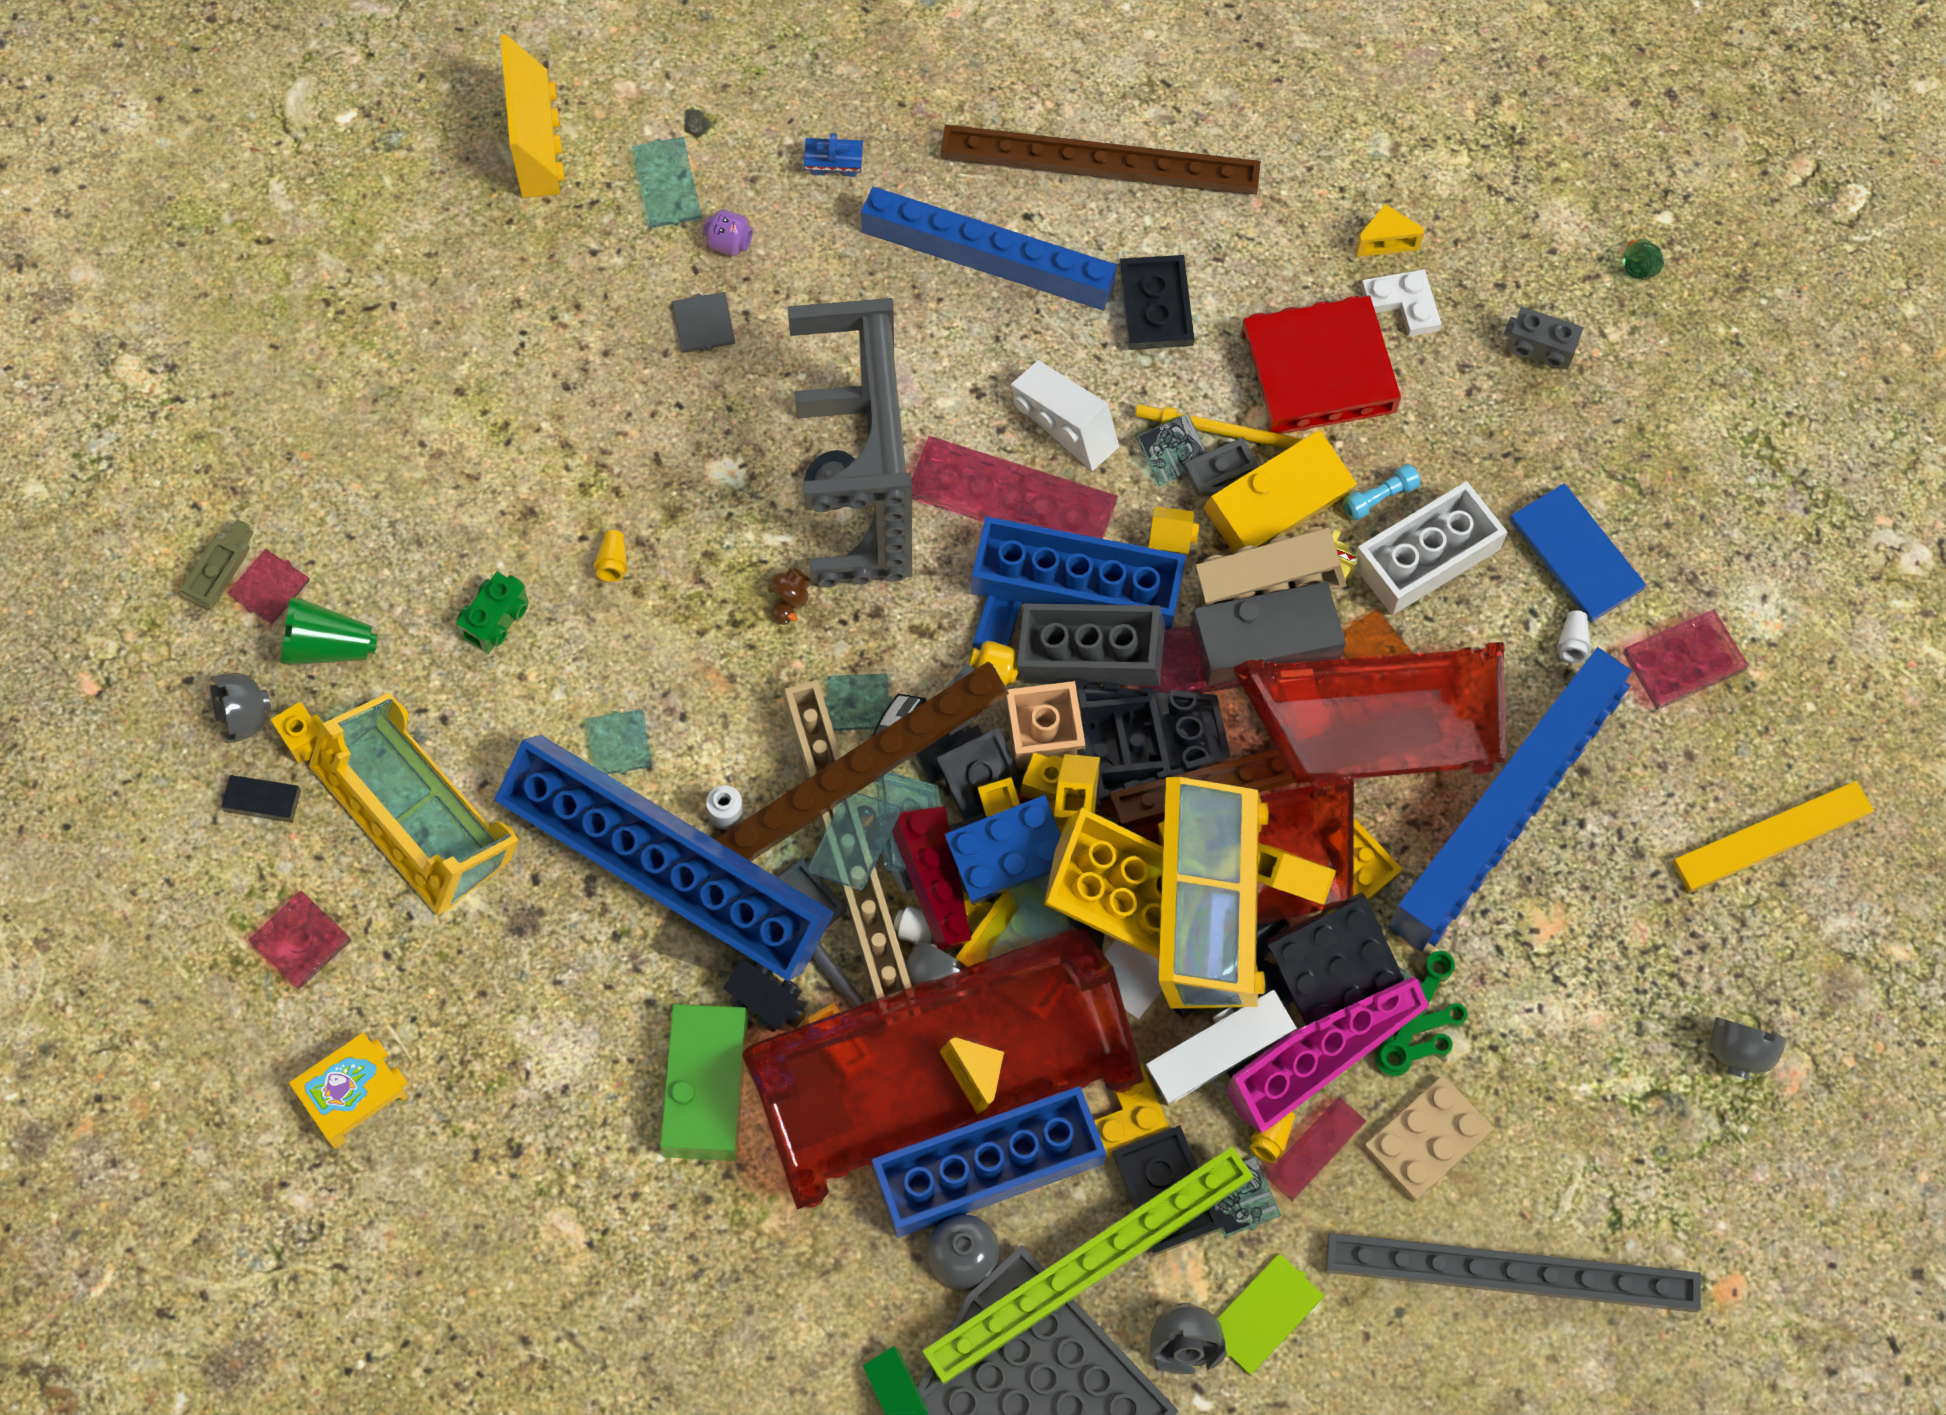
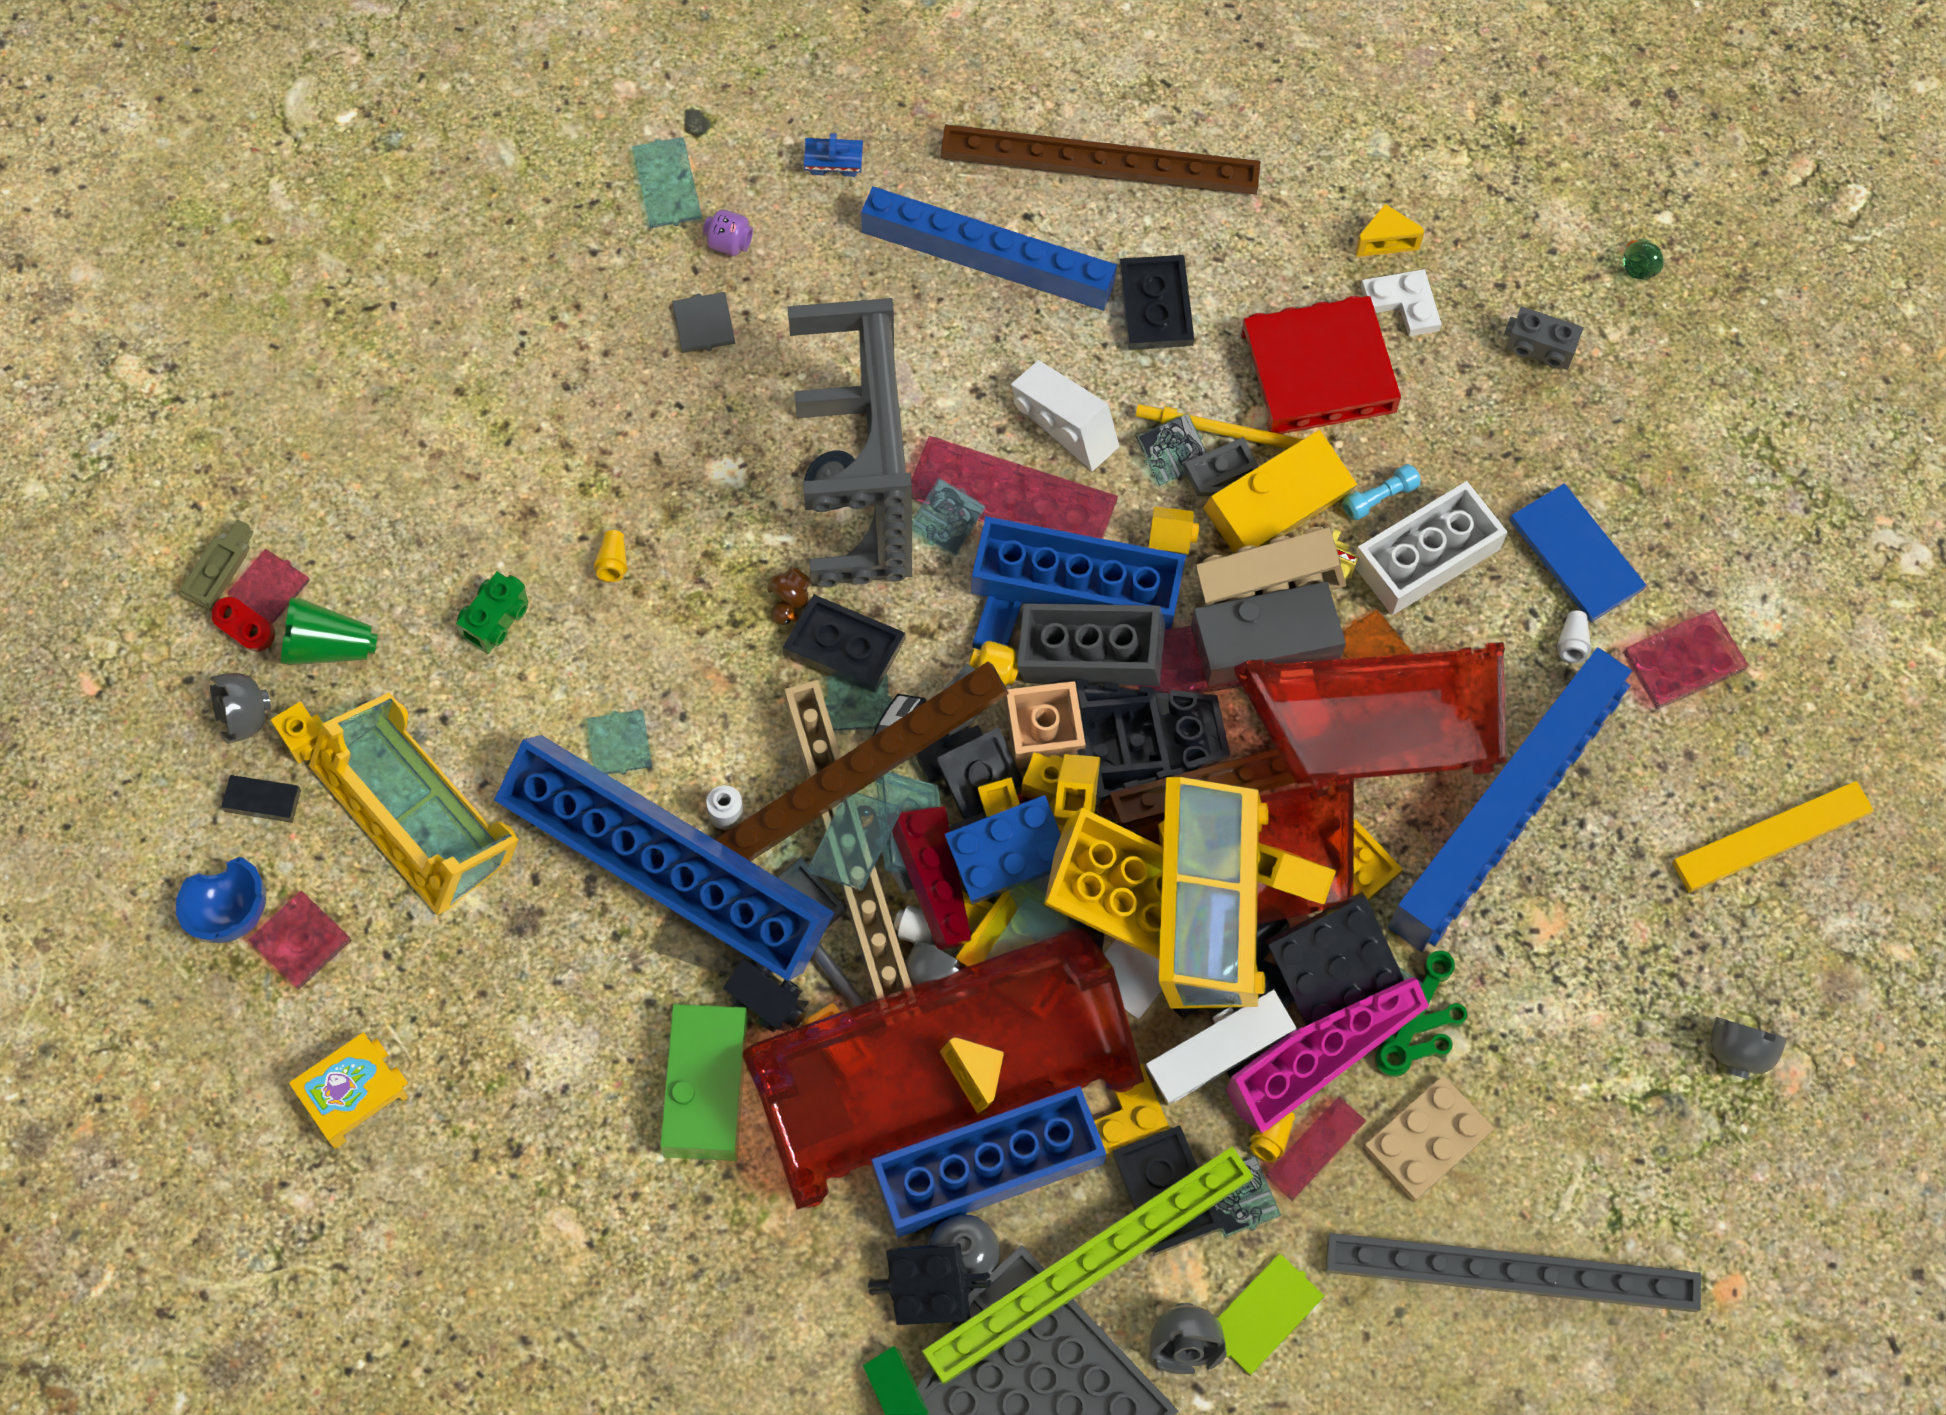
yellow slope [500,34,565,198] -> none
none -> blue cylinder [176,857,266,943]
none -> red plate [211,597,275,652]
none -> black plate [782,594,906,693]
none -> black plate [868,1243,991,1325]
none -> clear light blue piece [912,478,986,556]

